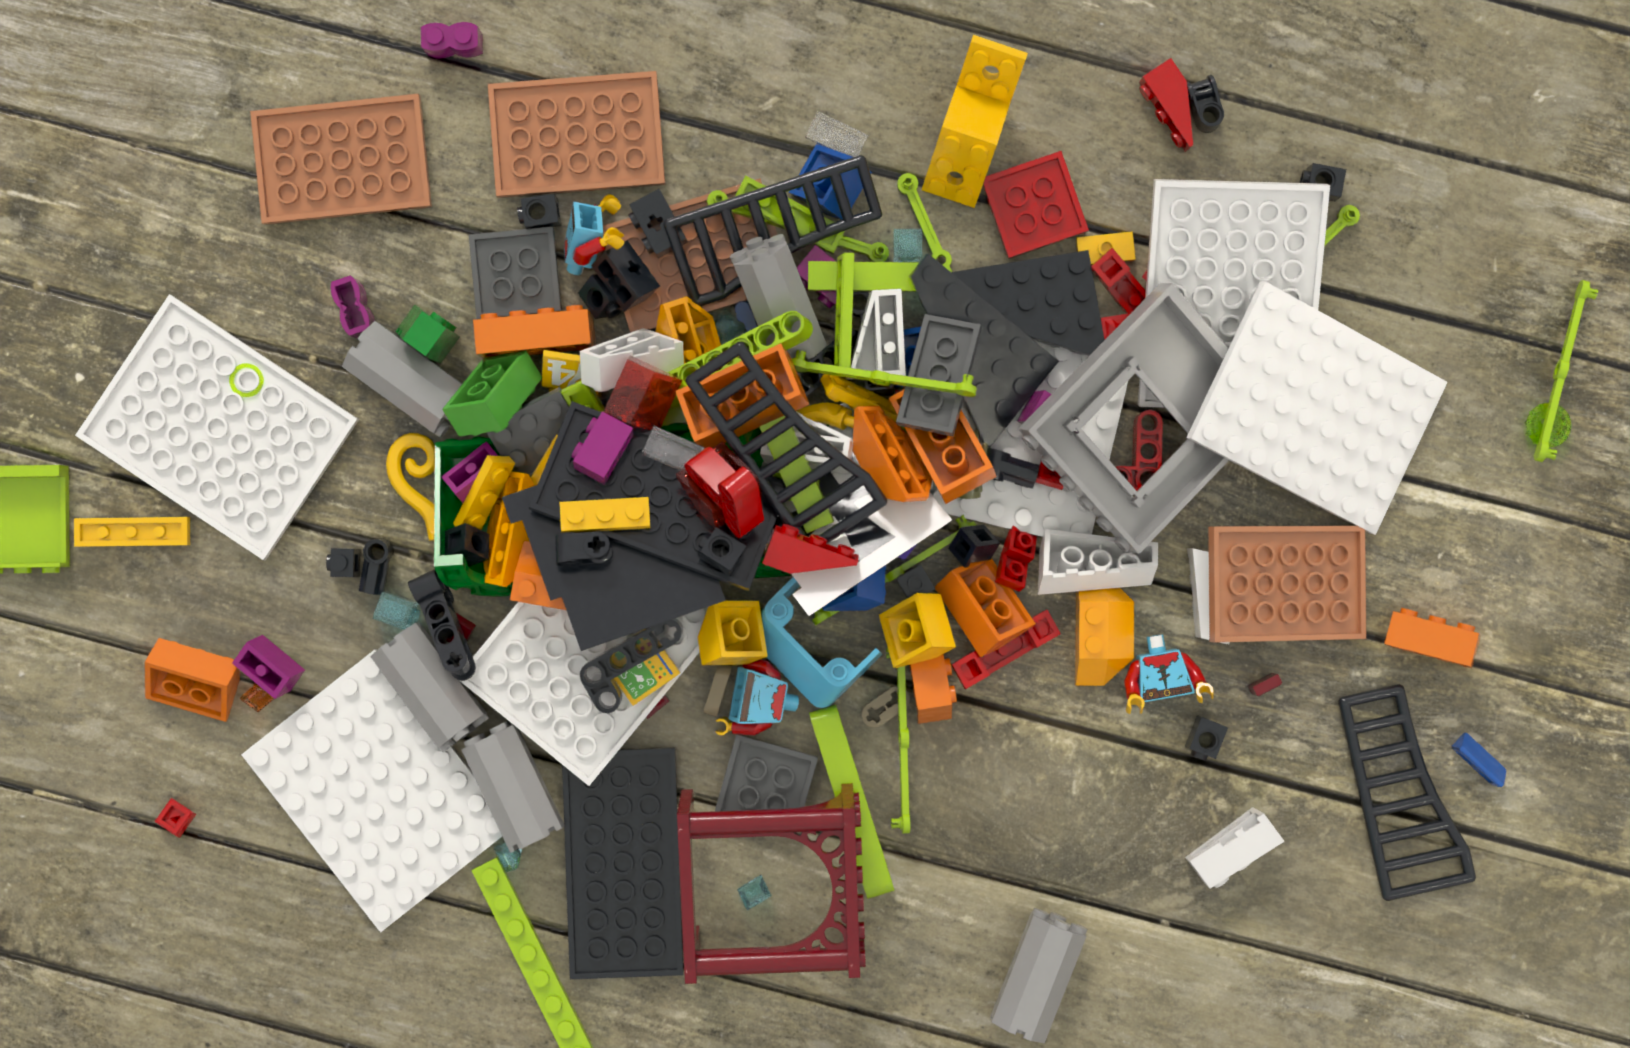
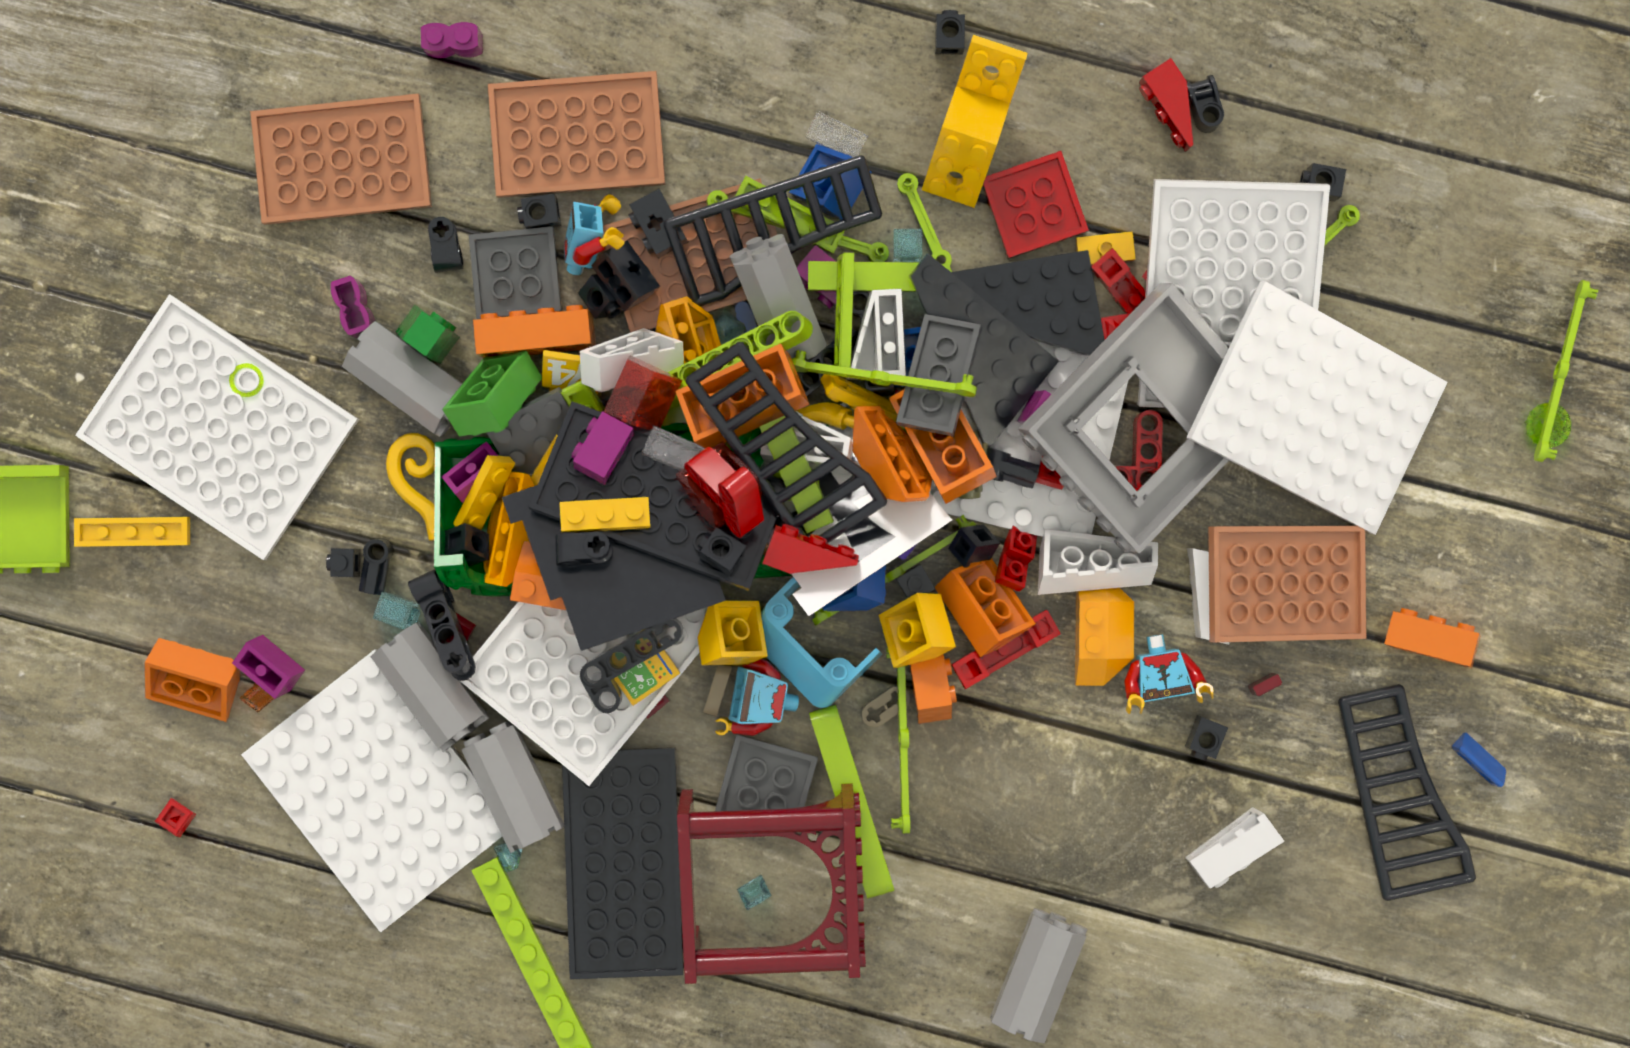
none -> black piece [428,217,464,273]
none -> black brick [935,10,965,55]

